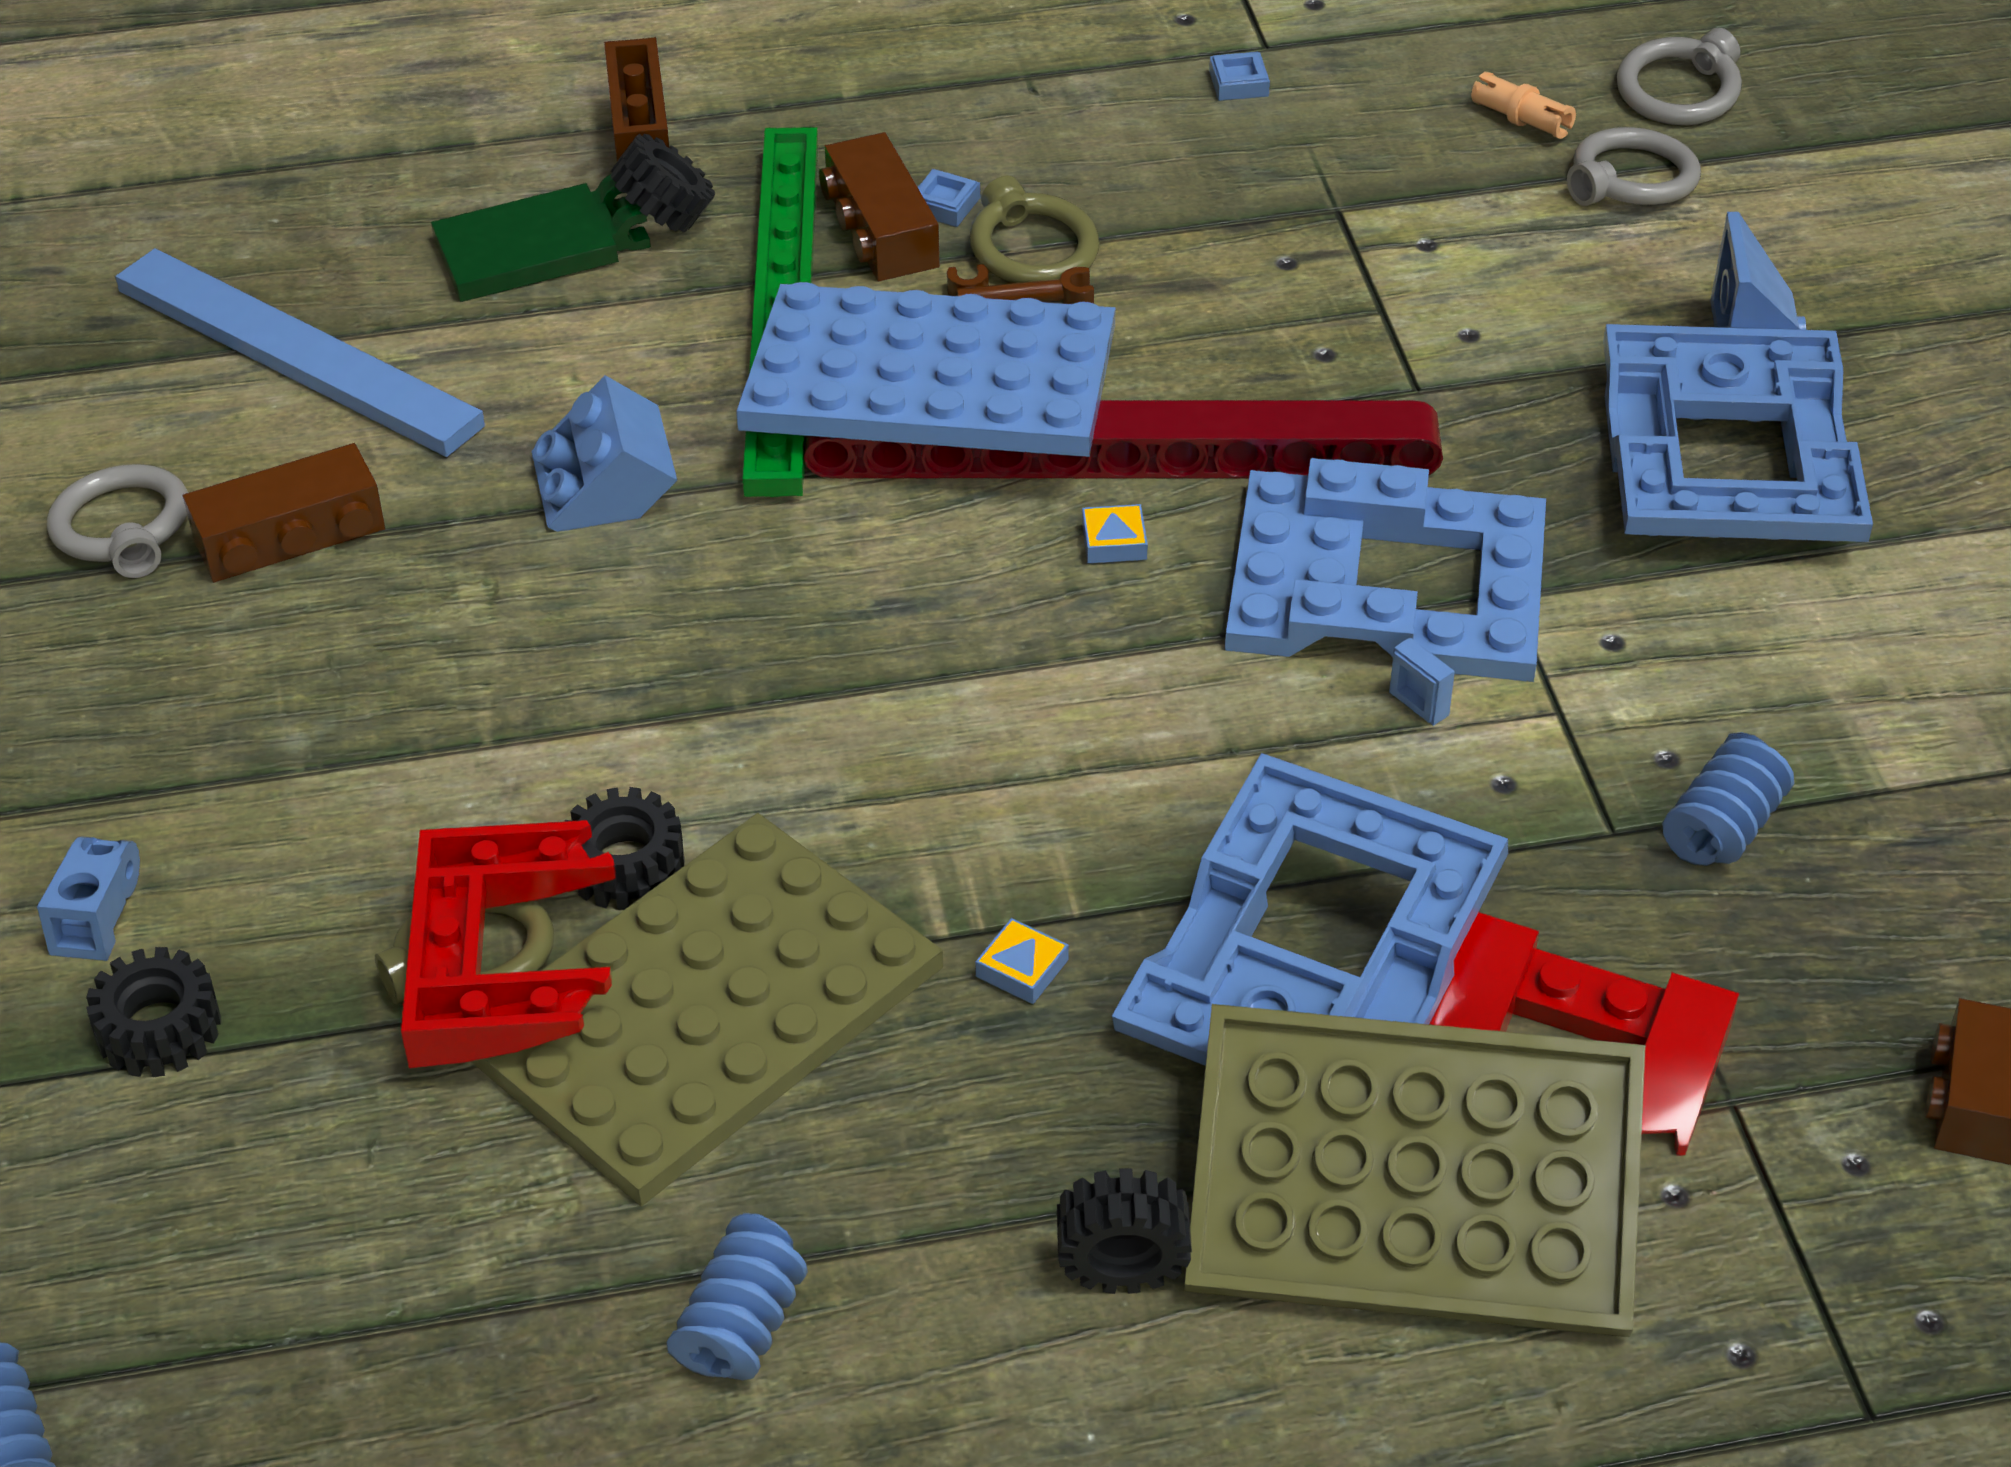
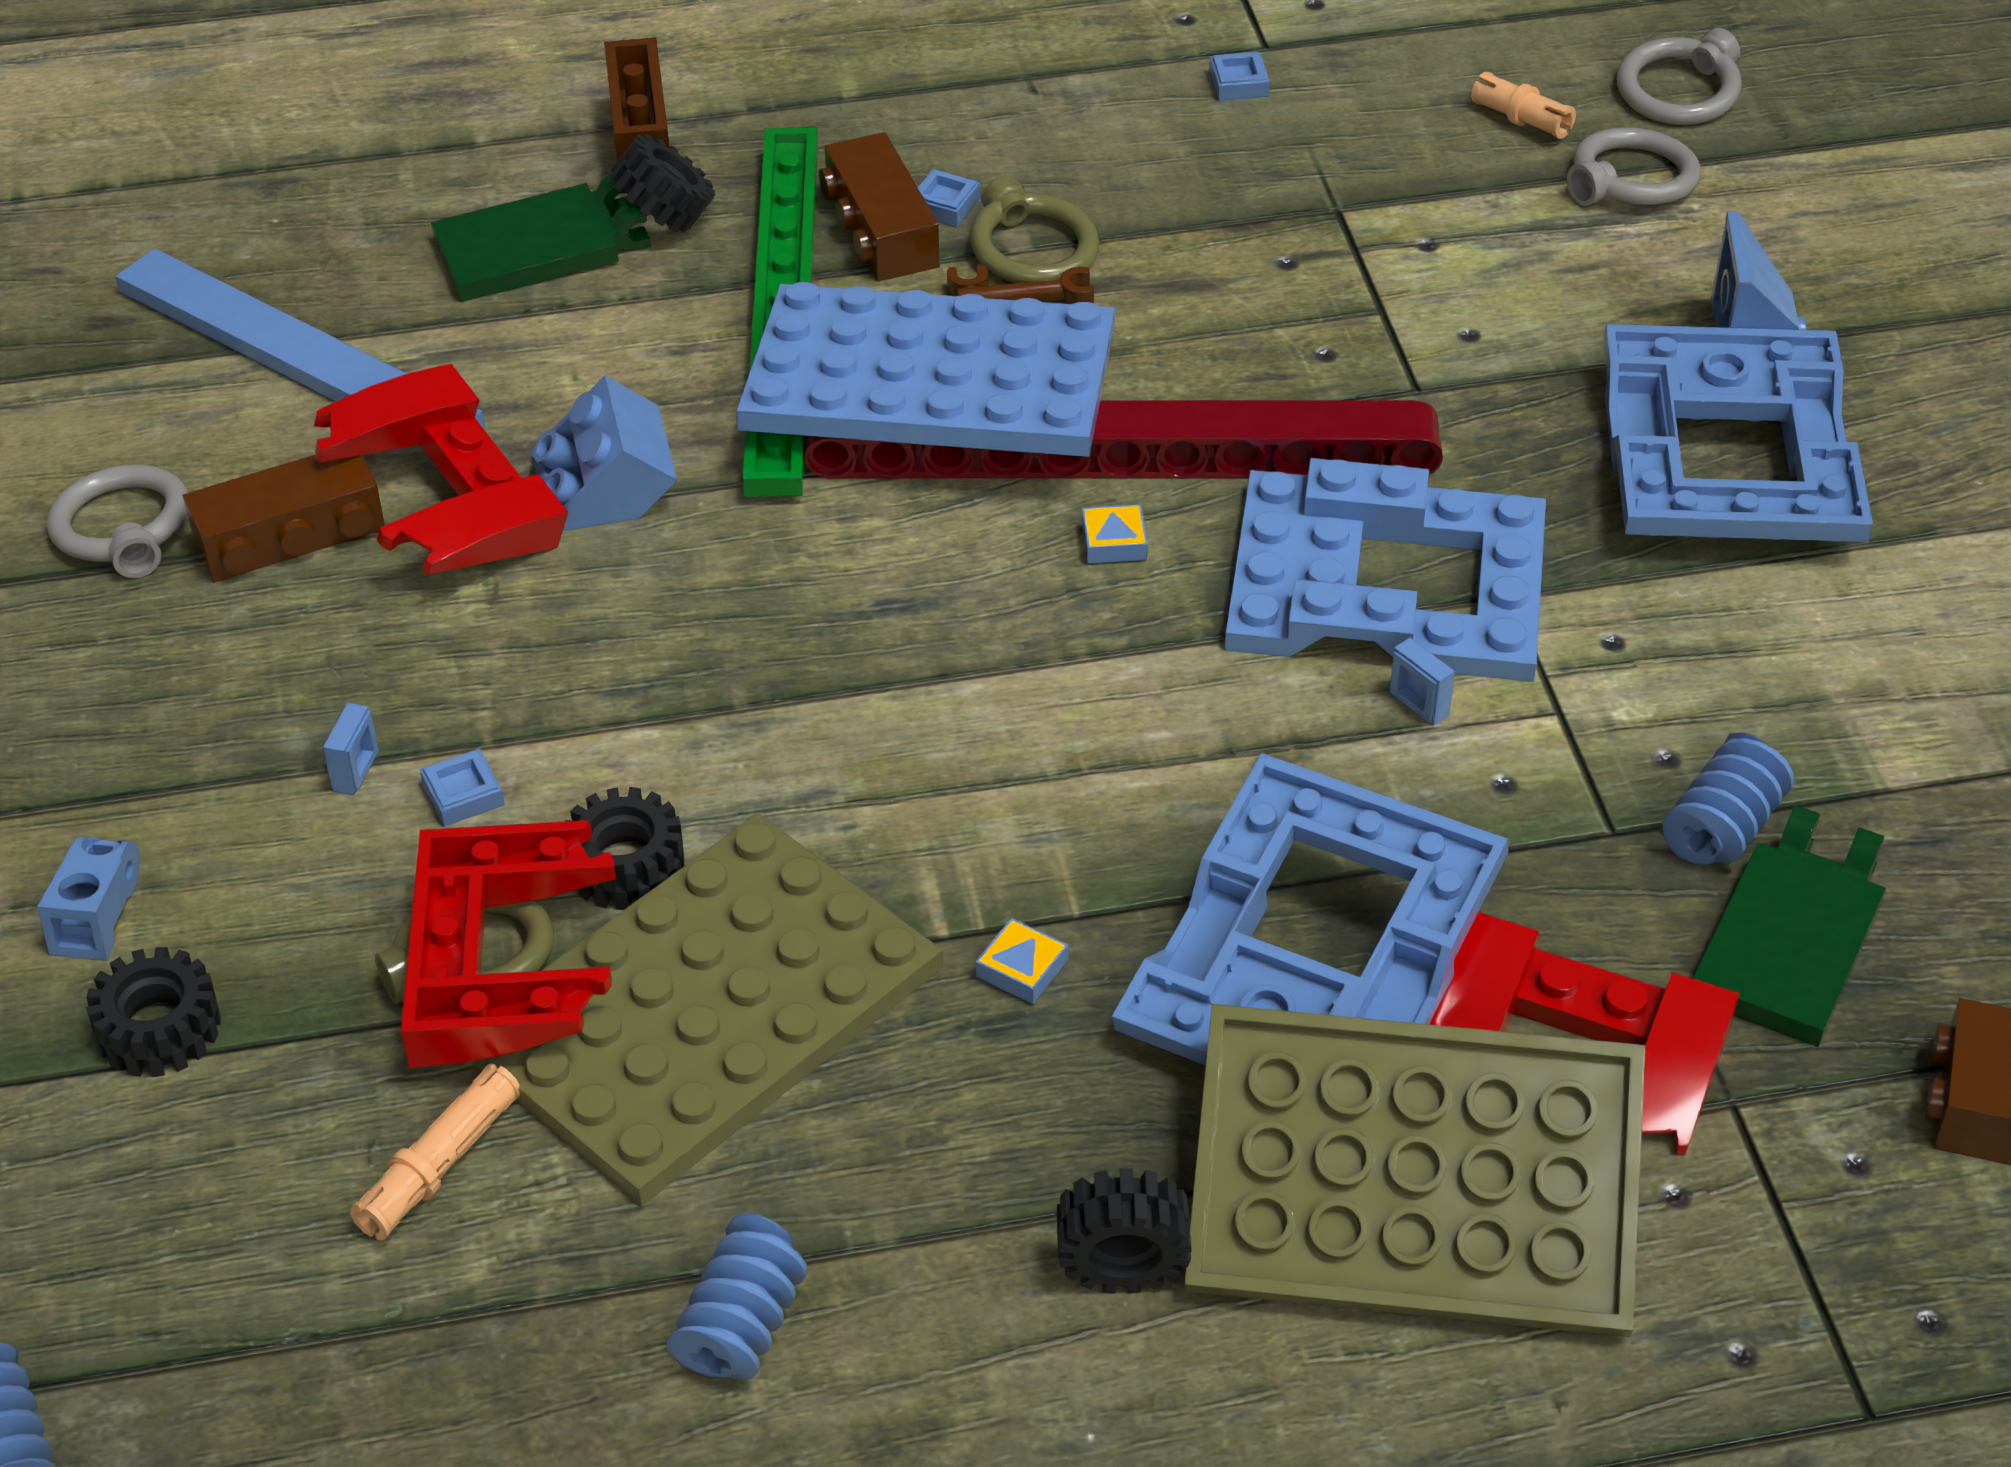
none -> red wedge [314,364,568,575]
none -> medium blue tile [323,702,379,795]
none -> light nougat pin [350,1063,520,1241]
none -> medium blue tile [420,748,505,827]
none -> dark green tile [1693,805,1886,1047]

